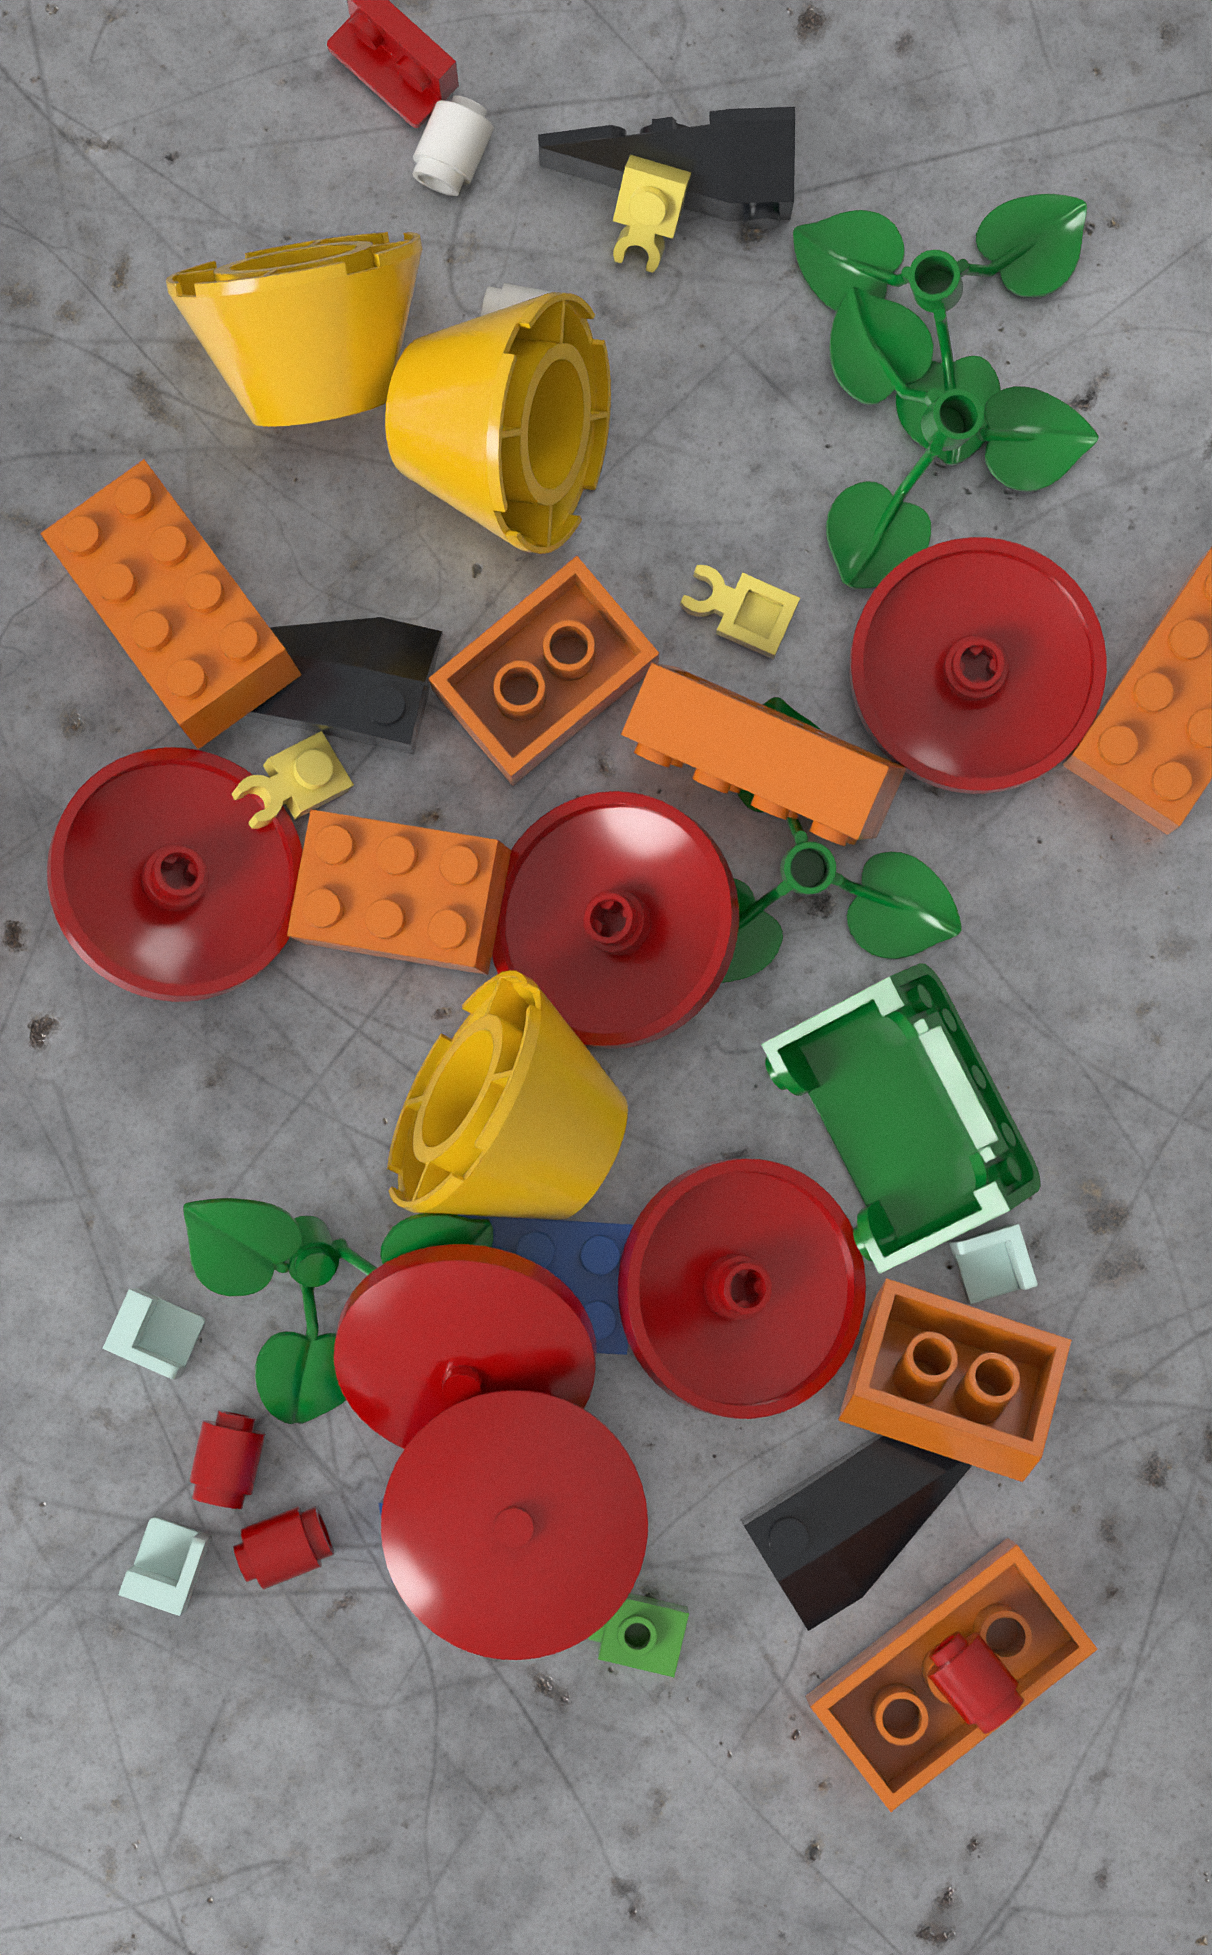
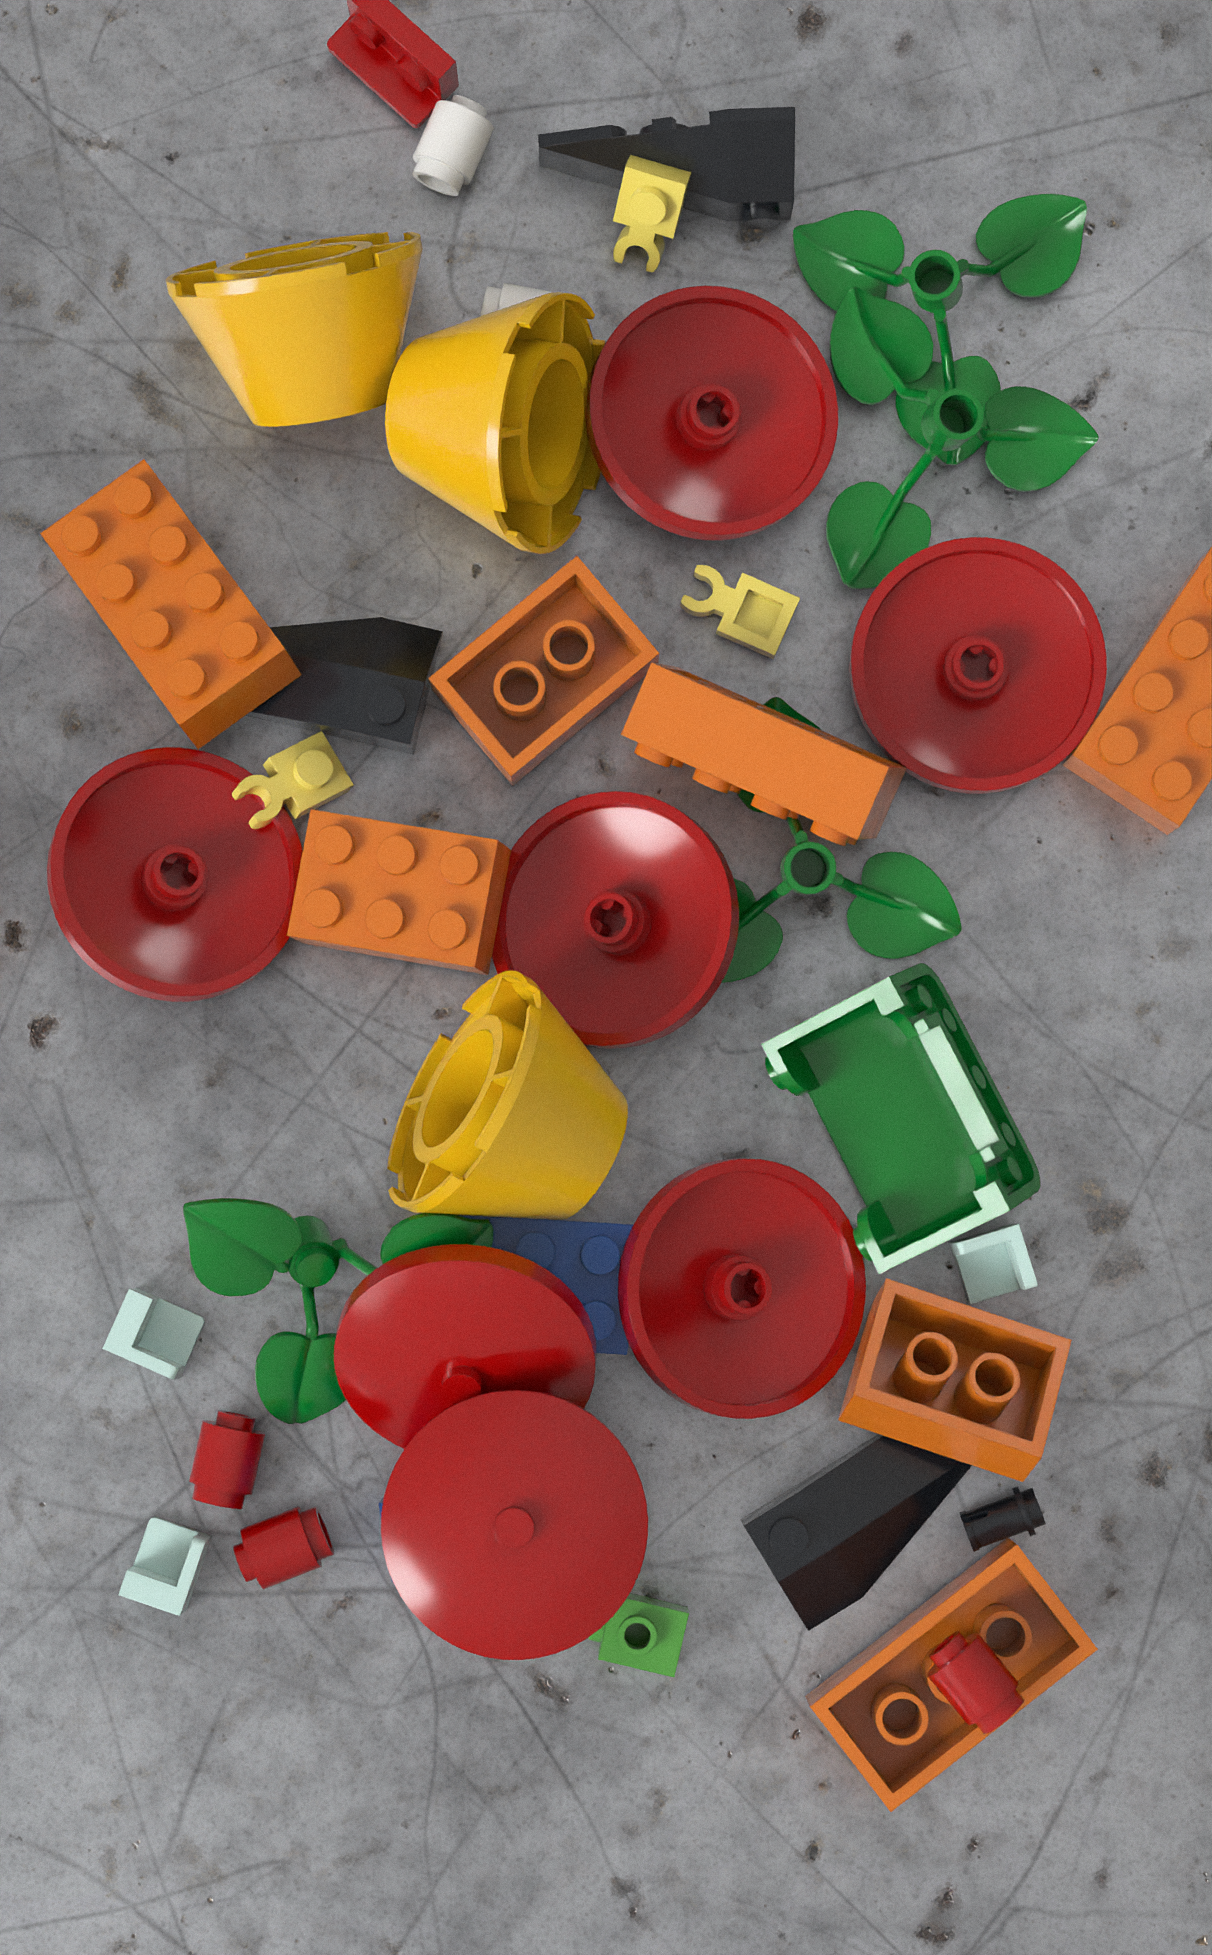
none -> red dish [585,285,838,541]
none -> black pin [959,1486,1046,1552]

